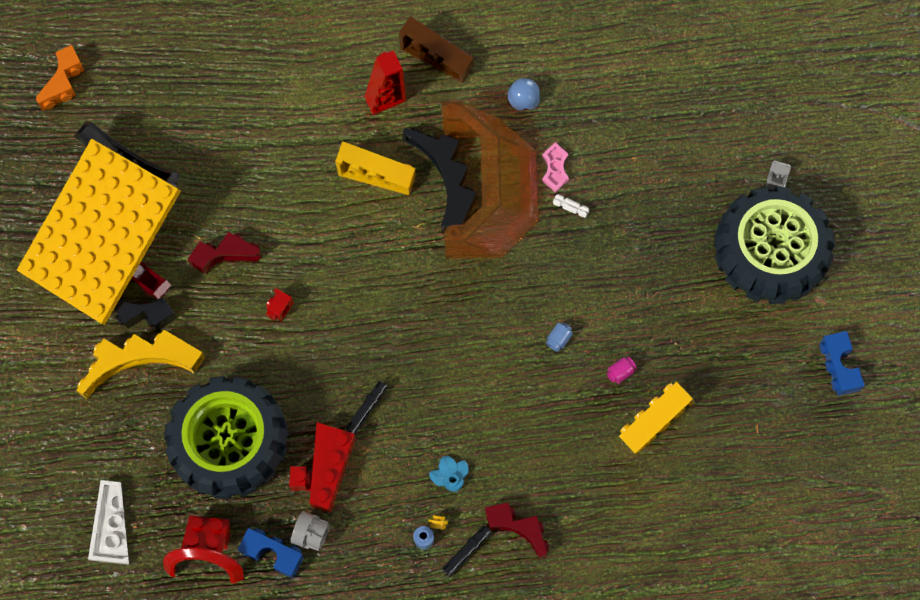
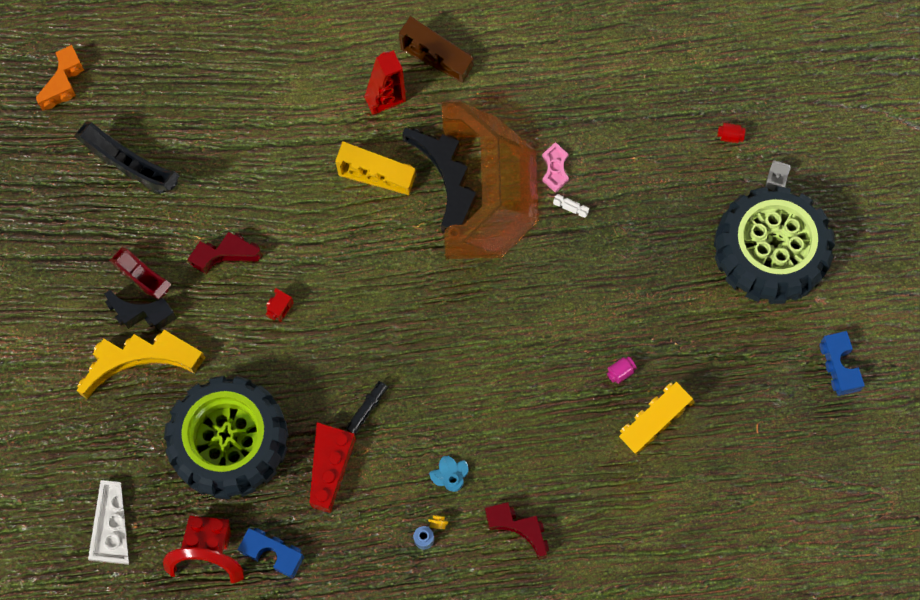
yellow plate [17,139,181,325] -> none
red brick [289,466,312,491] -> none
light grey piece [291,511,329,551] -> none
black pin [441,525,493,577] -> none
medium blue helmet [508,78,540,111] -> none
medium blue brick [546,322,573,352] -> none
none -> red brick [717,122,745,143]

